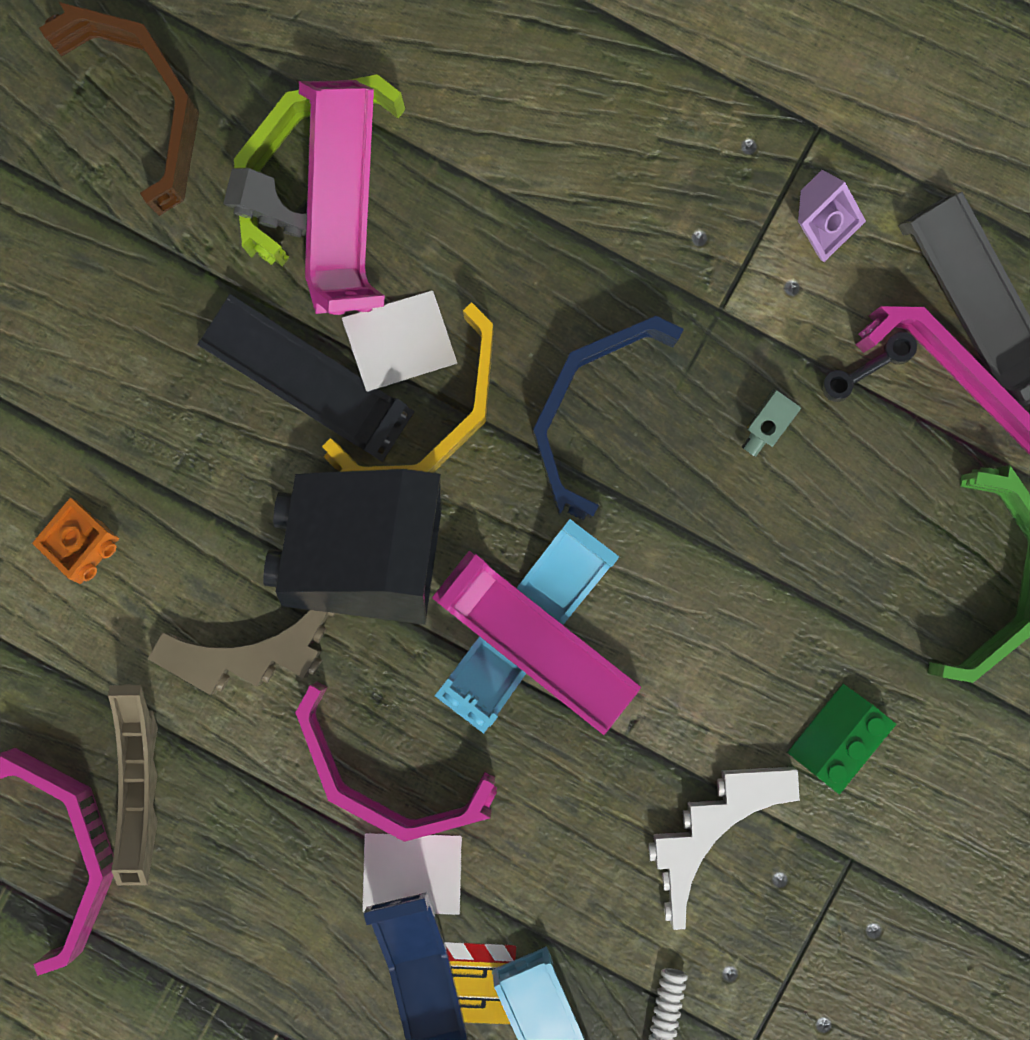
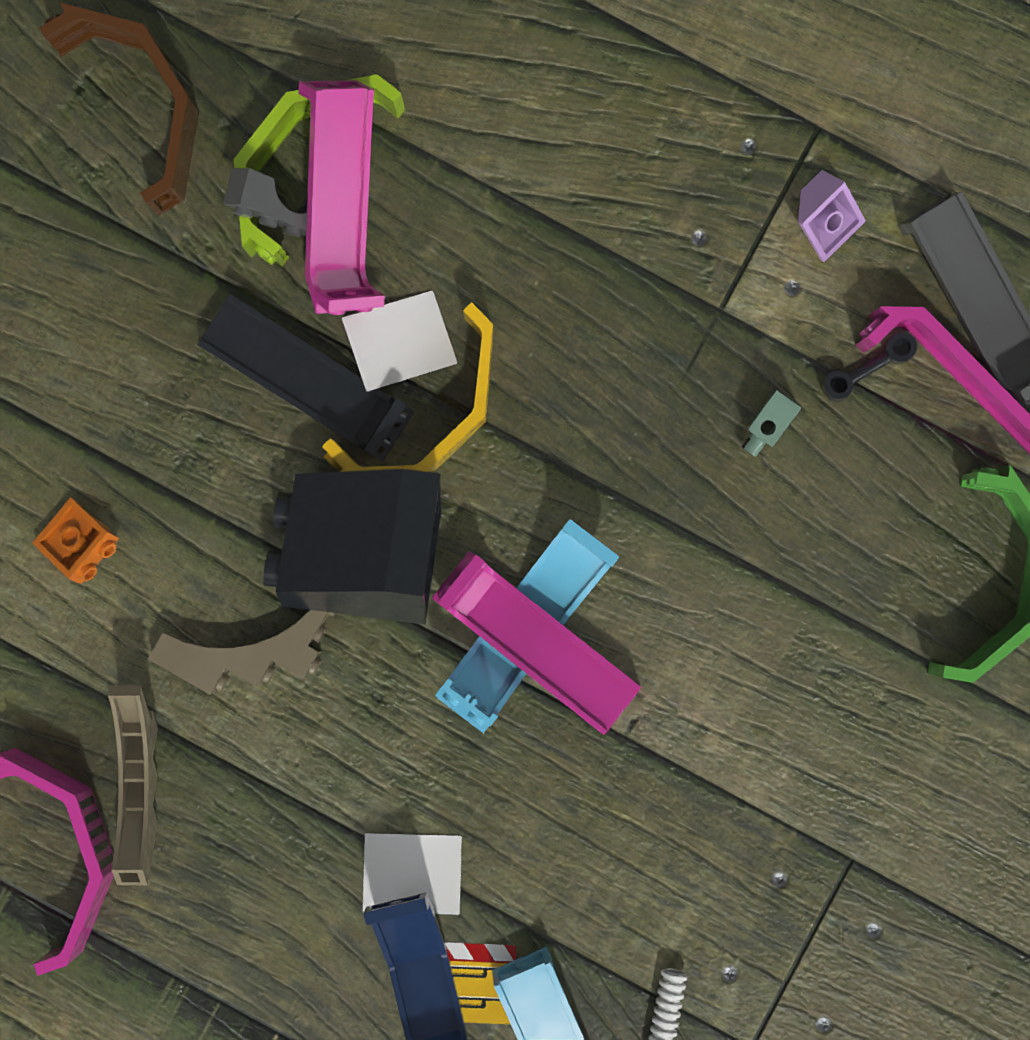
dark pink panel [295,681,498,842] -> none
dark blue panel [533,316,683,520] -> none
white arch [649,767,800,930] -> none
green slope [786,683,897,795] -> none

